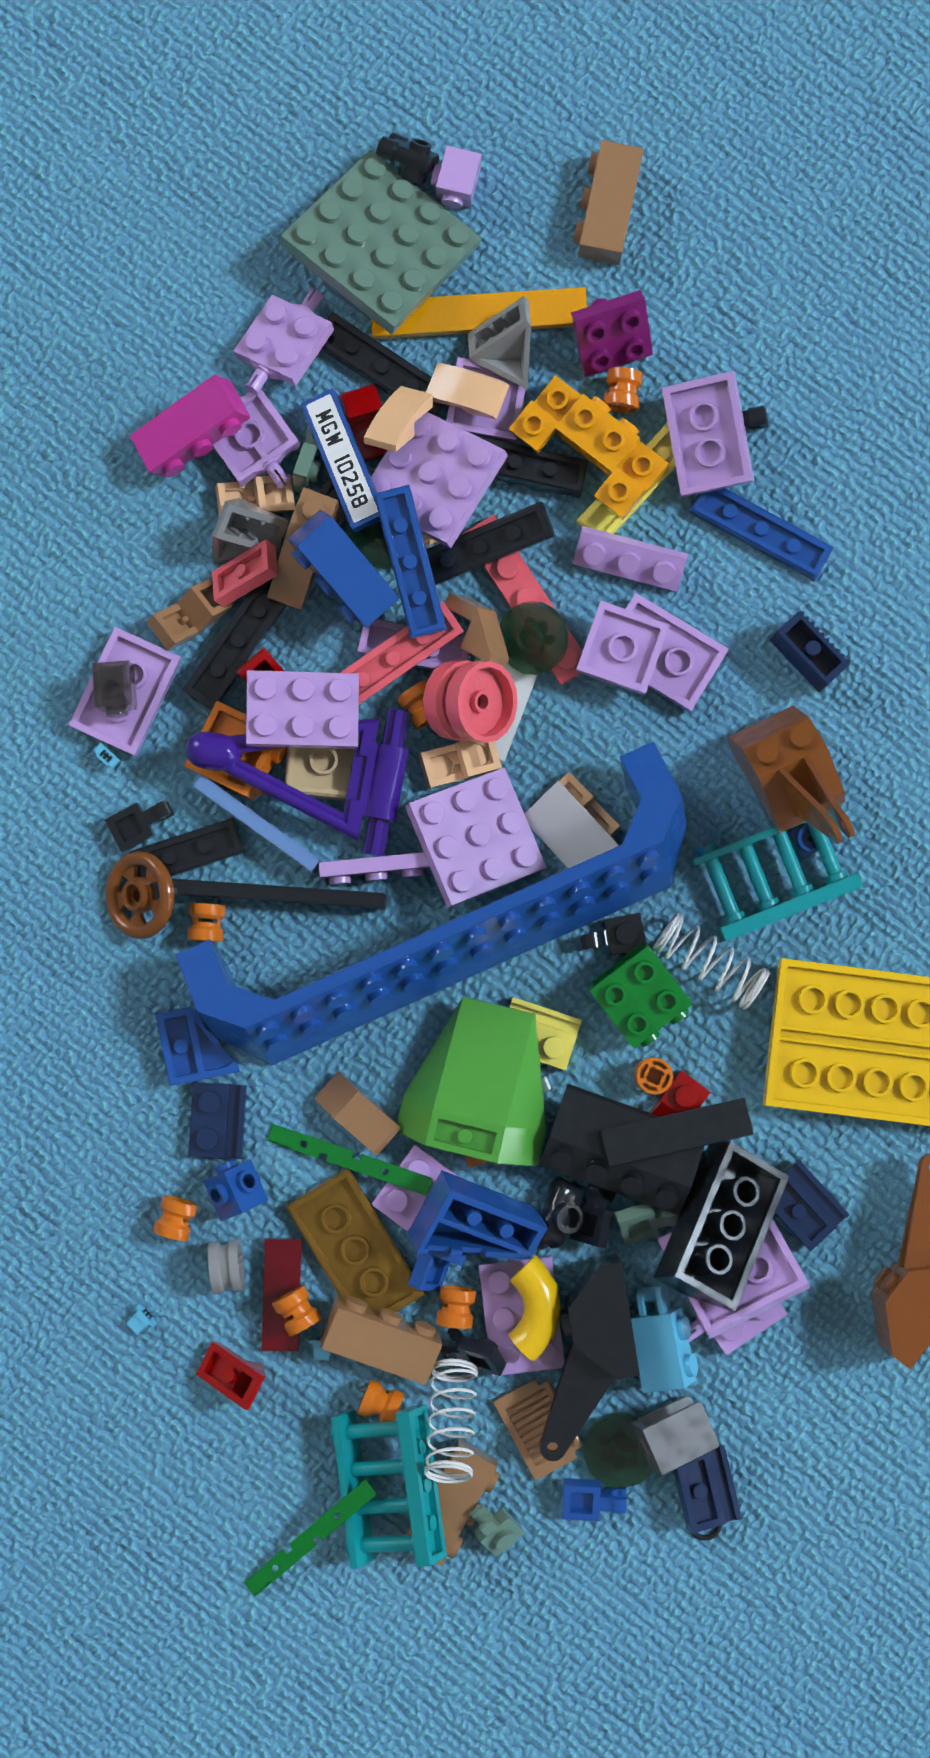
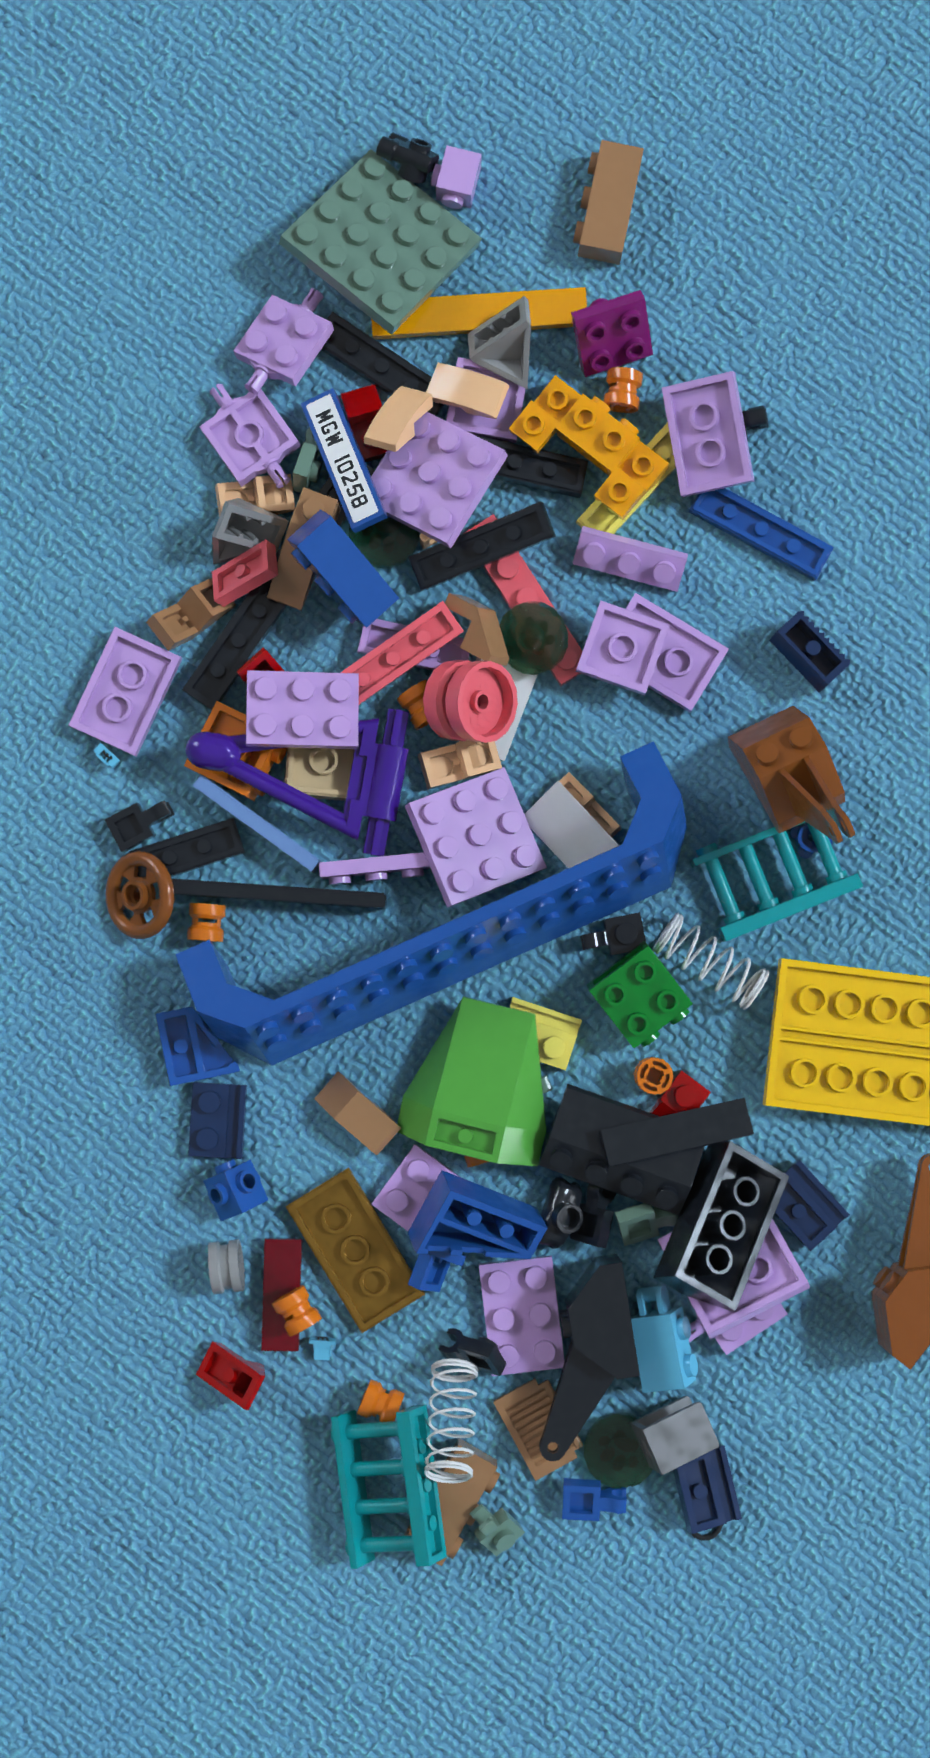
clear smoke brick [92,660,137,717] -> none
medium azure piece [126,1303,157,1335] -> none
dark pink brick [130,374,251,478] -> none
orange wheel [152,1195,198,1242] -> none
green piece [244,1480,376,1597] -> none
green piece [267,1124,432,1195] -> none
medium nougat brick [320,1296,443,1385] -> none
blue tile [374,485,447,639] -> none
orange wheel [436,1285,476,1329] -> none
yellow cylinder [508,1255,562,1361] -> none

